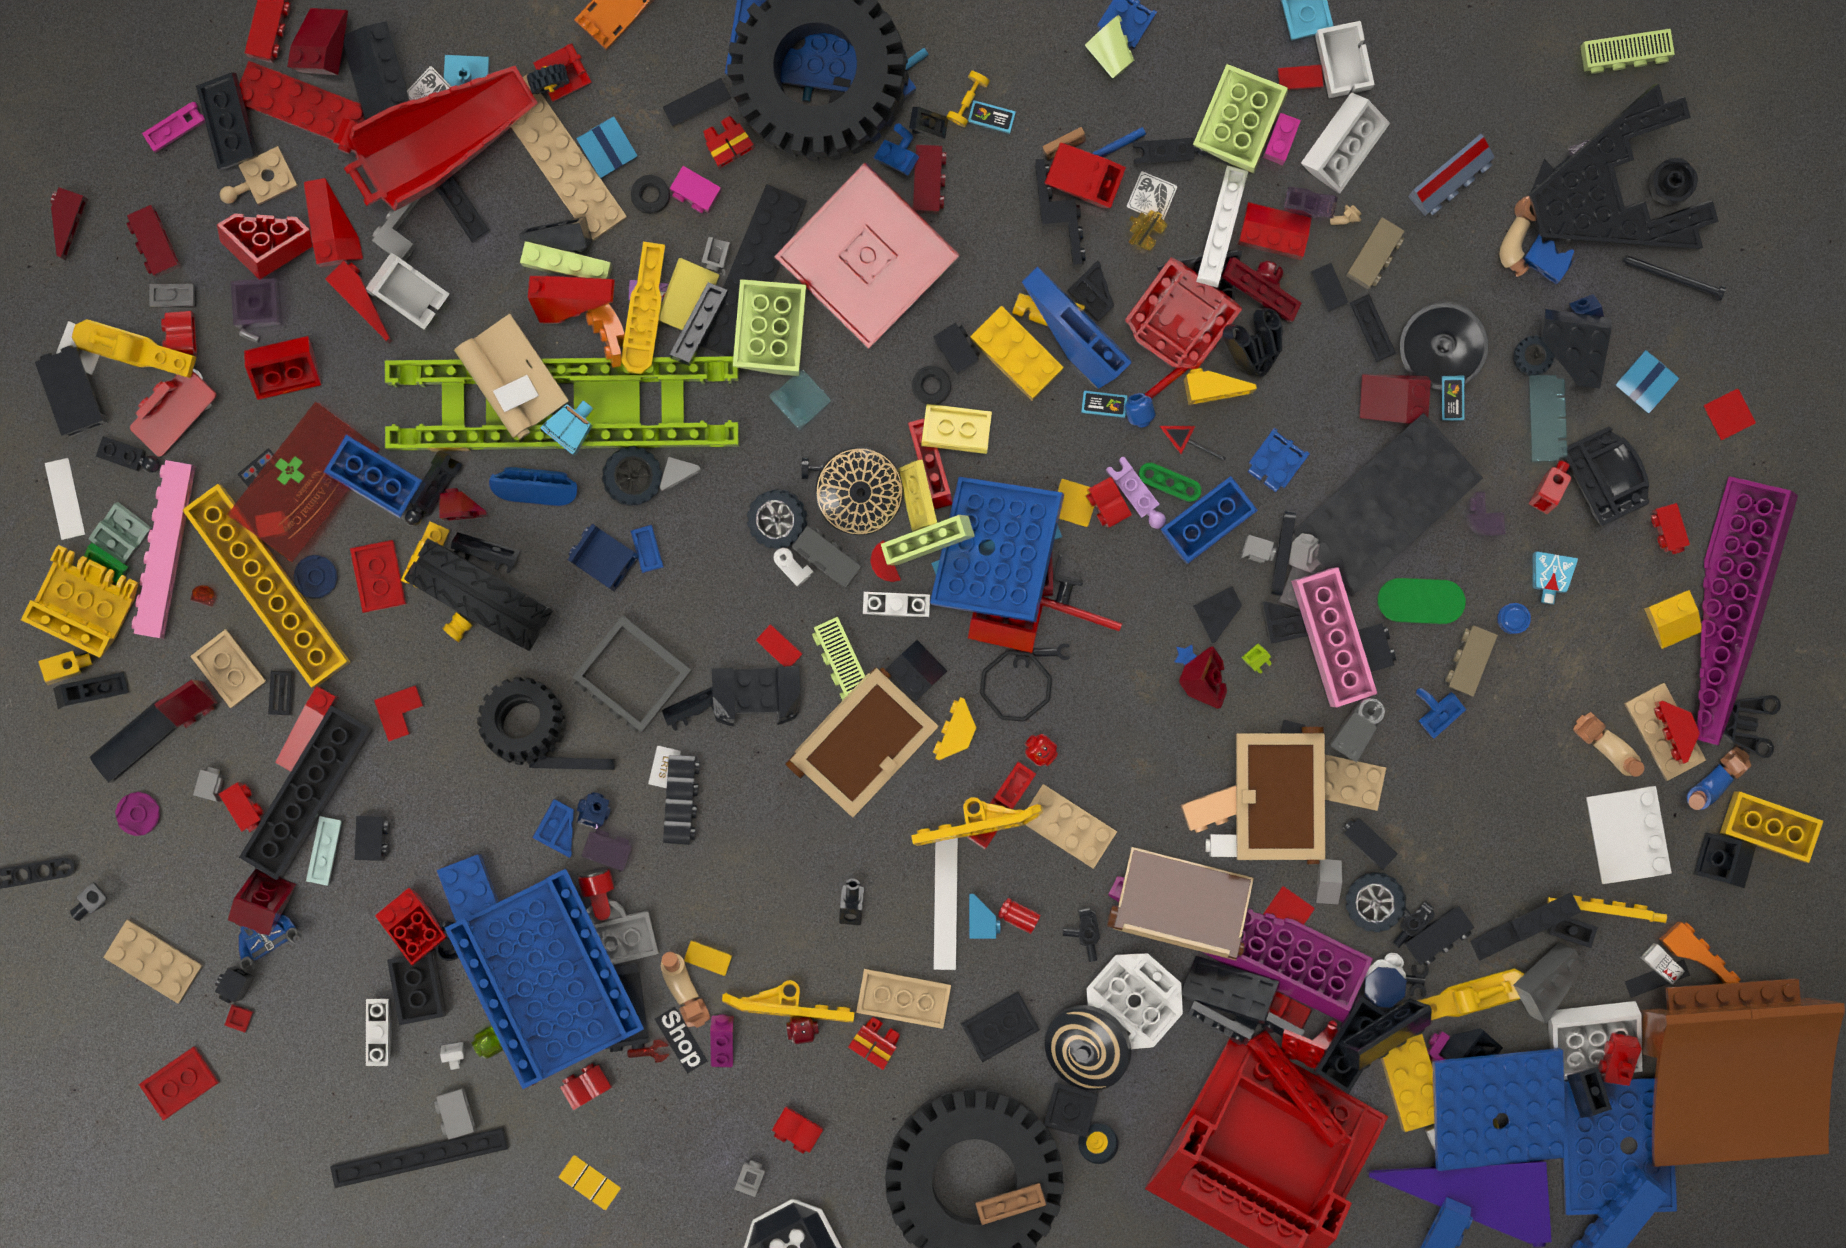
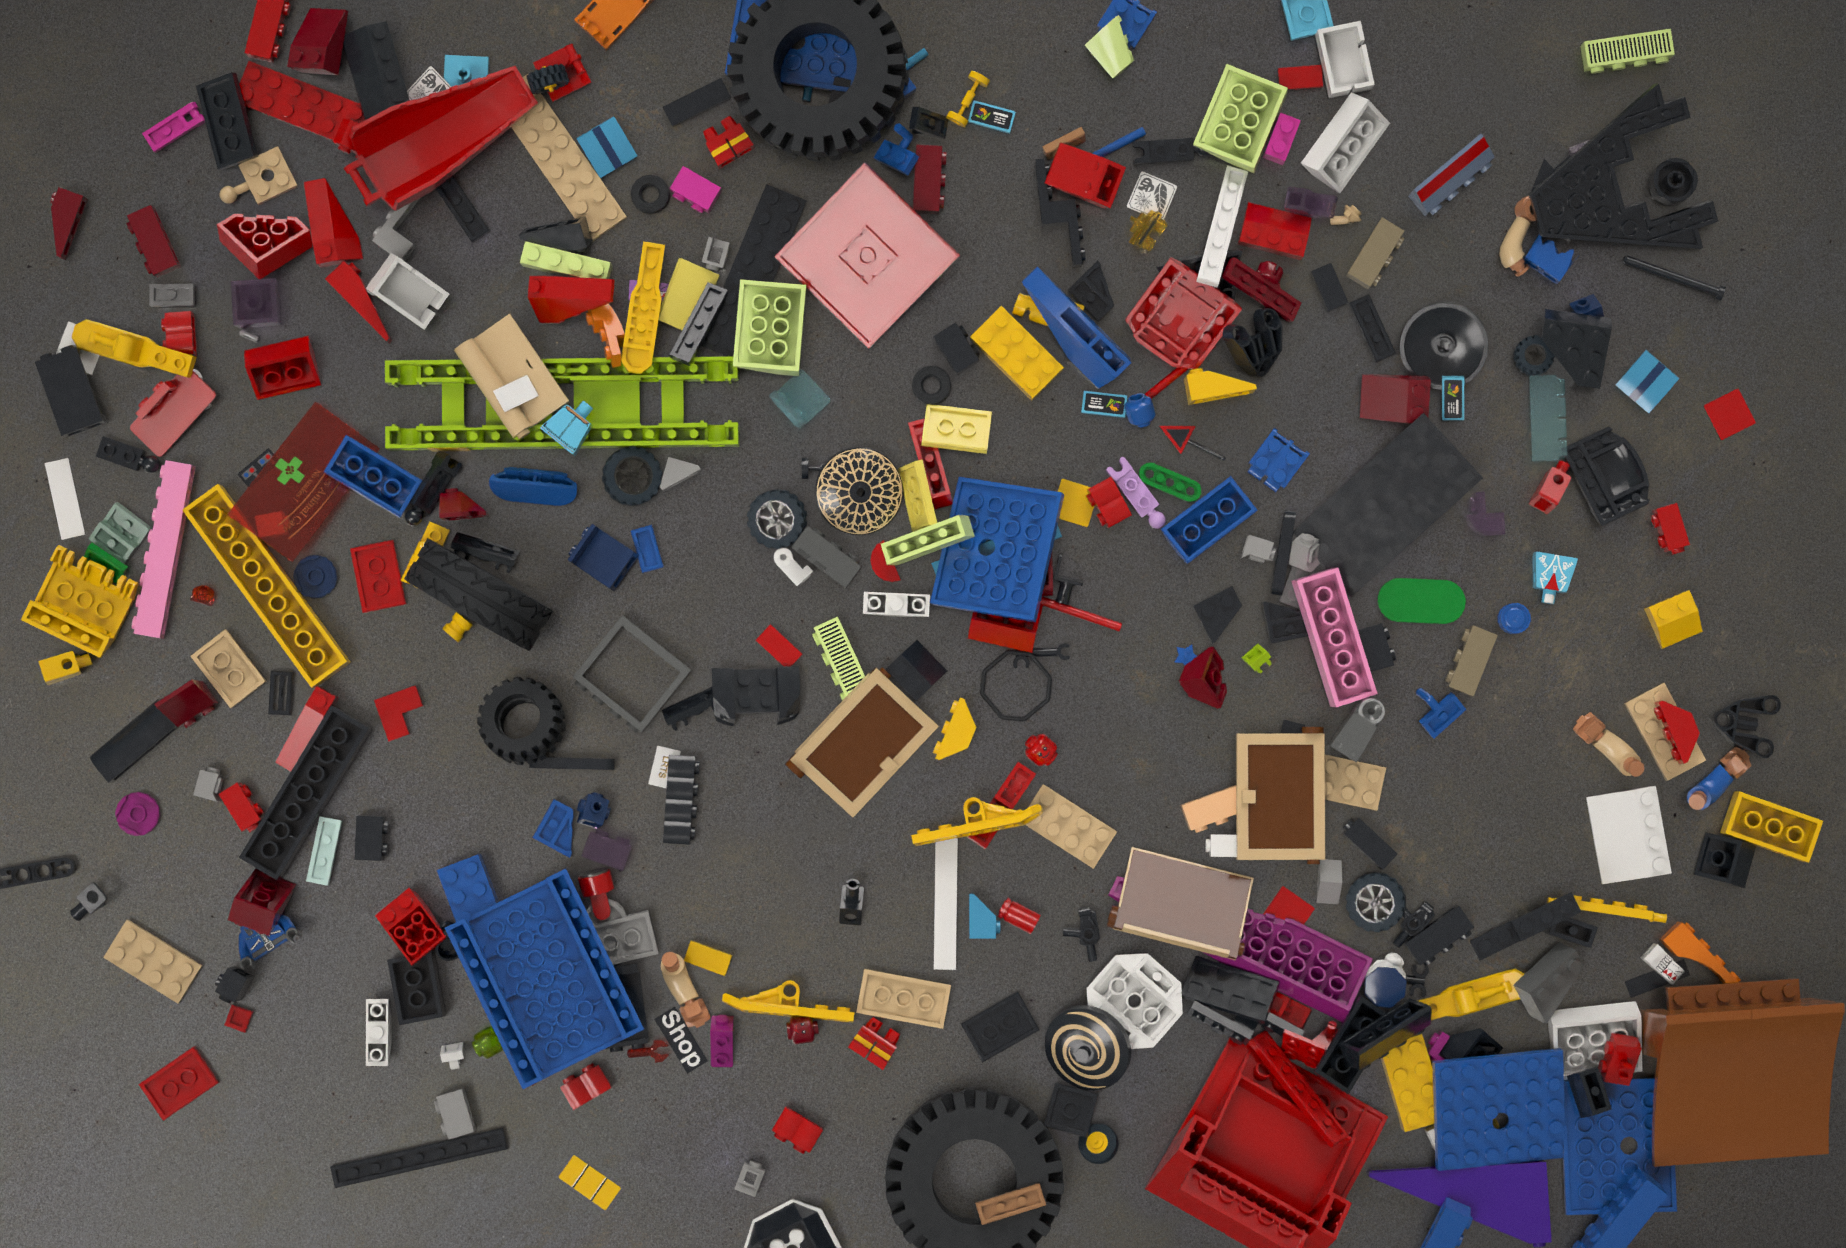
black slope [53,672,128,710] -> none
magenta wedge [1697,476,1798,746] -> none

